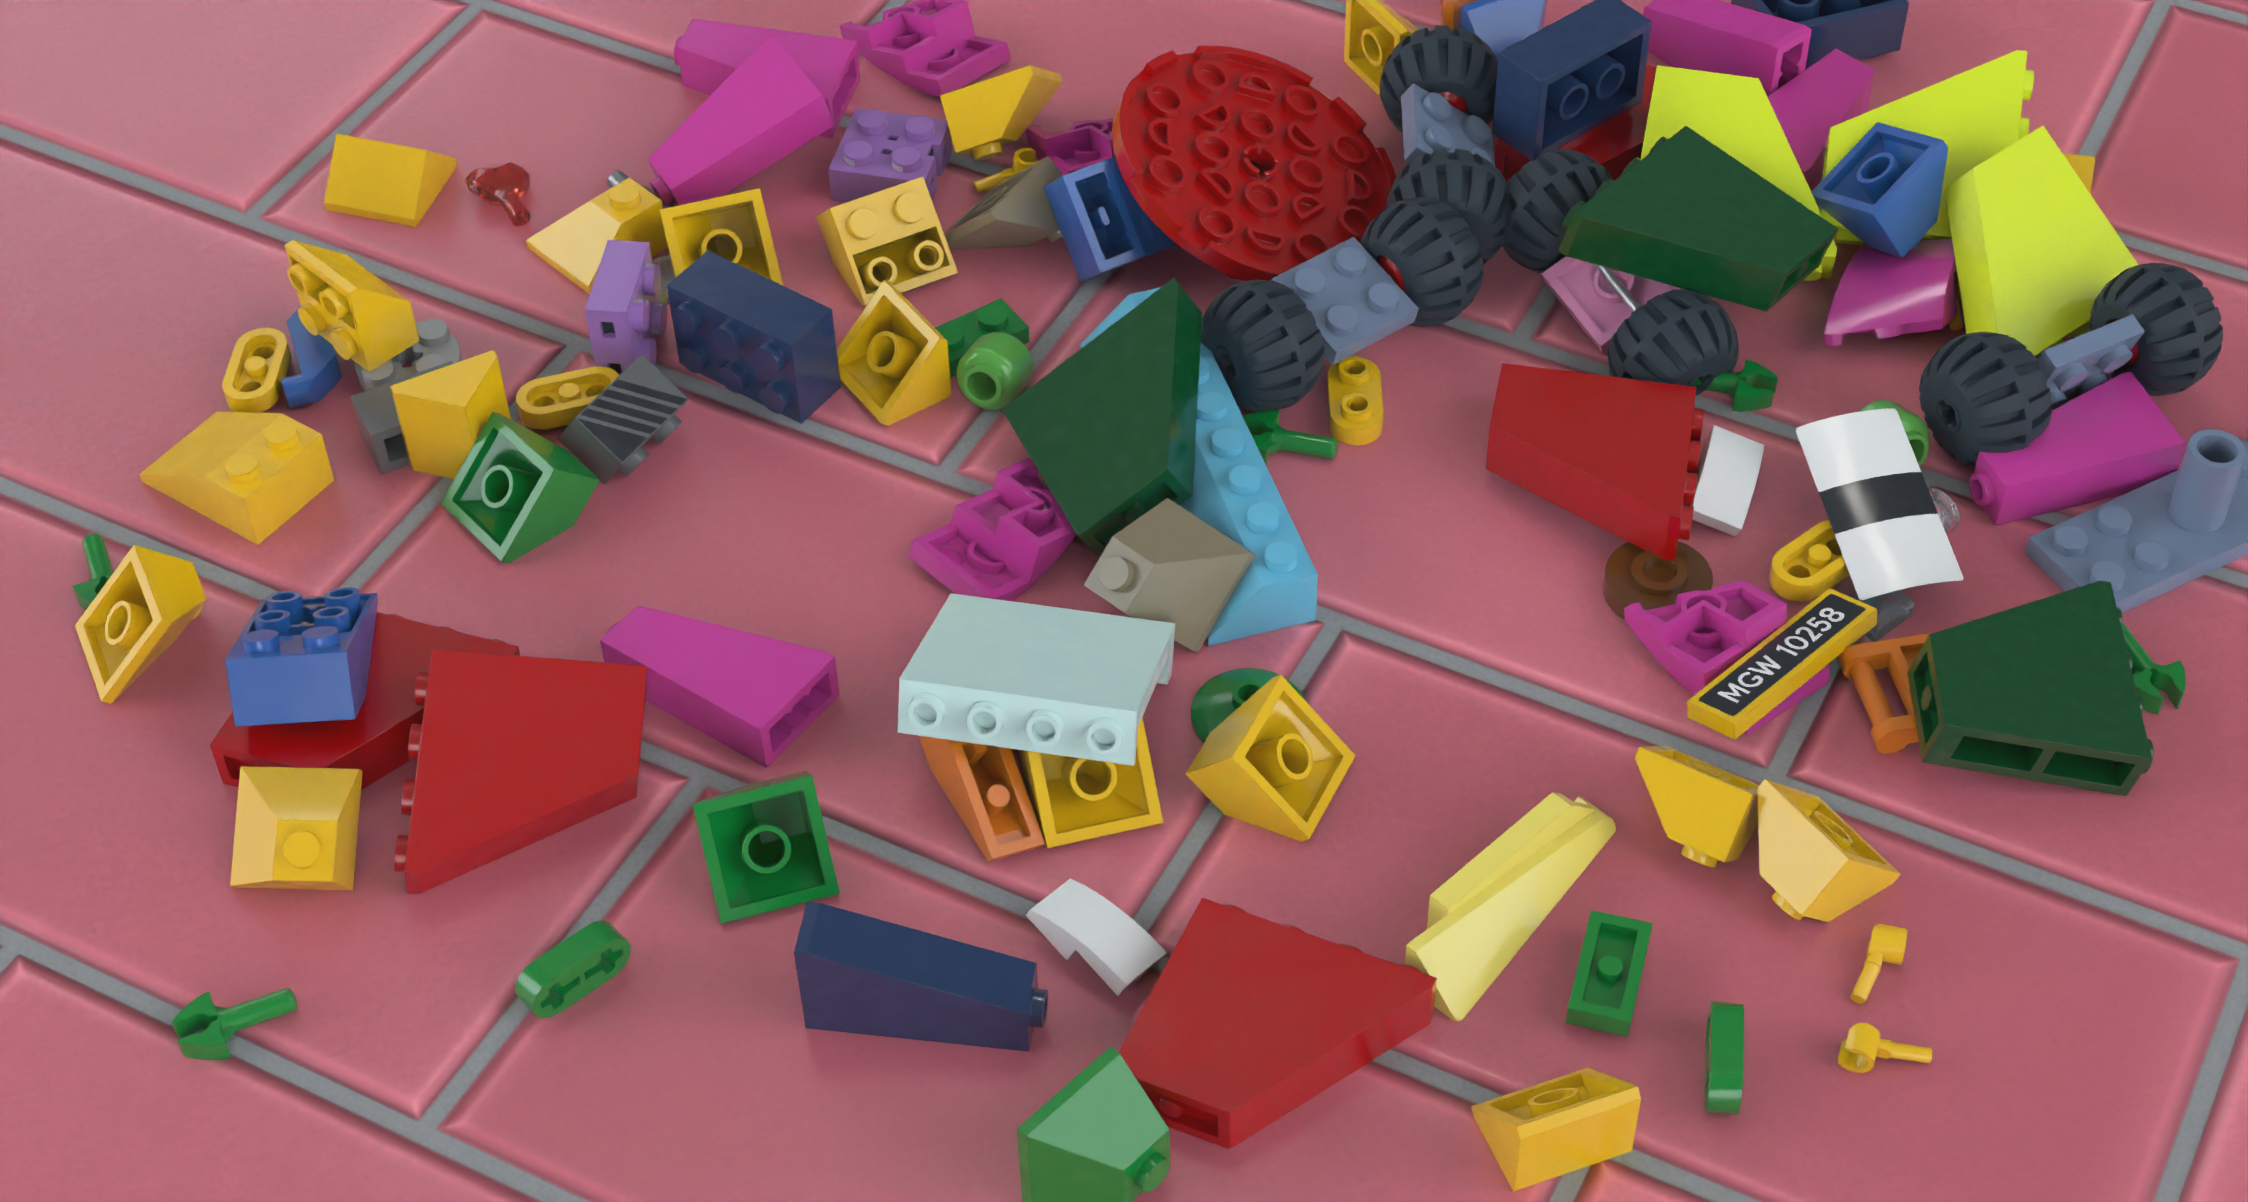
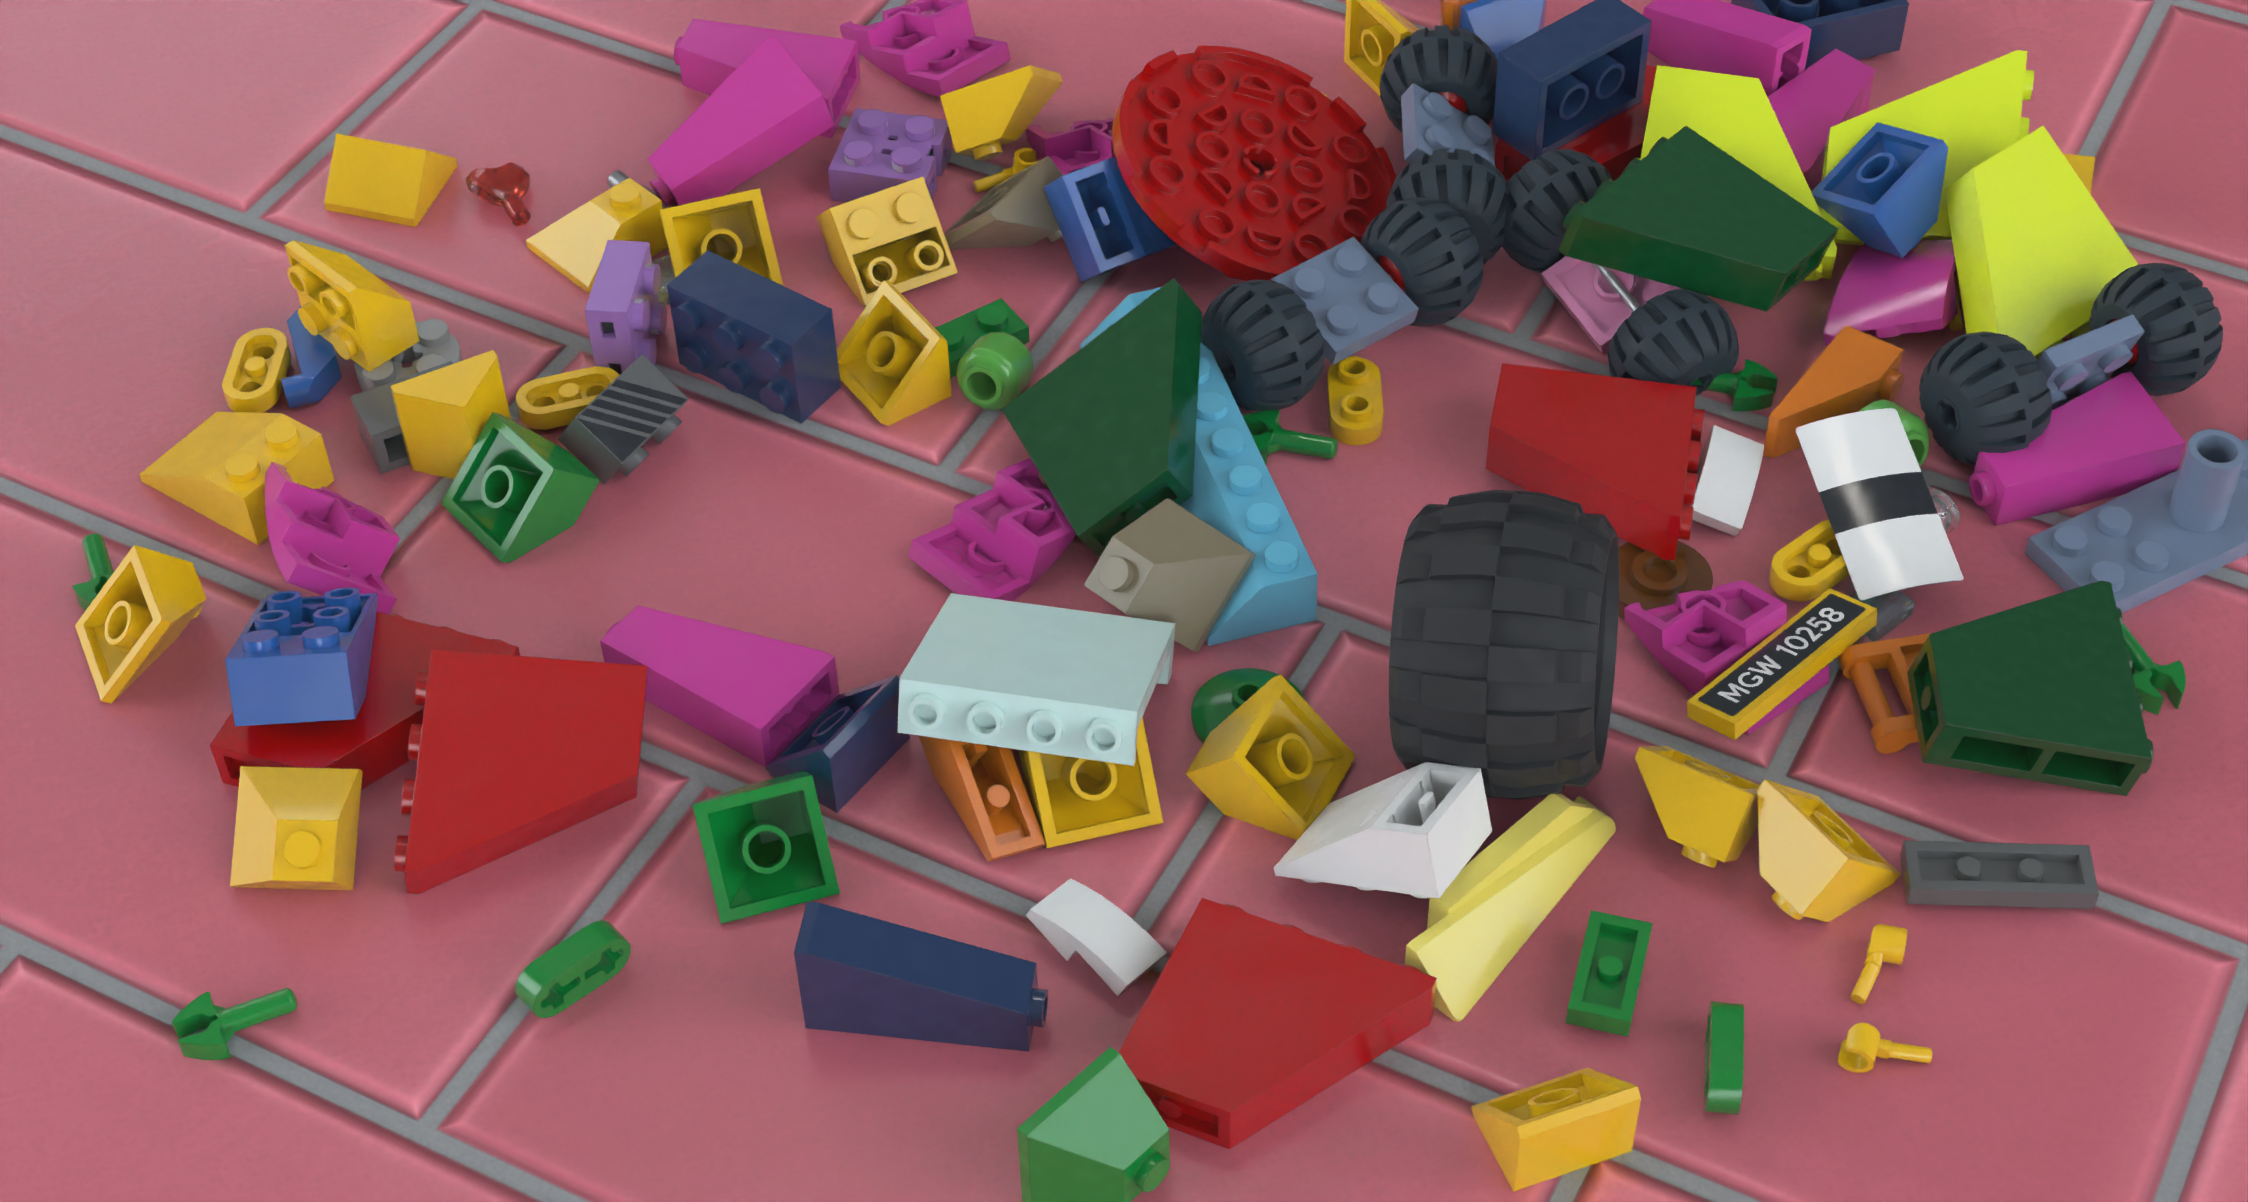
none -> dark pink slope [265,462,400,614]
none -> dark blue slope [765,675,910,813]
none -> white slope [1274,762,1492,898]
none -> black tyre [1389,490,1620,800]
none -> orange slope [1763,325,1905,459]
none -> dark grey plate [1900,840,2099,909]

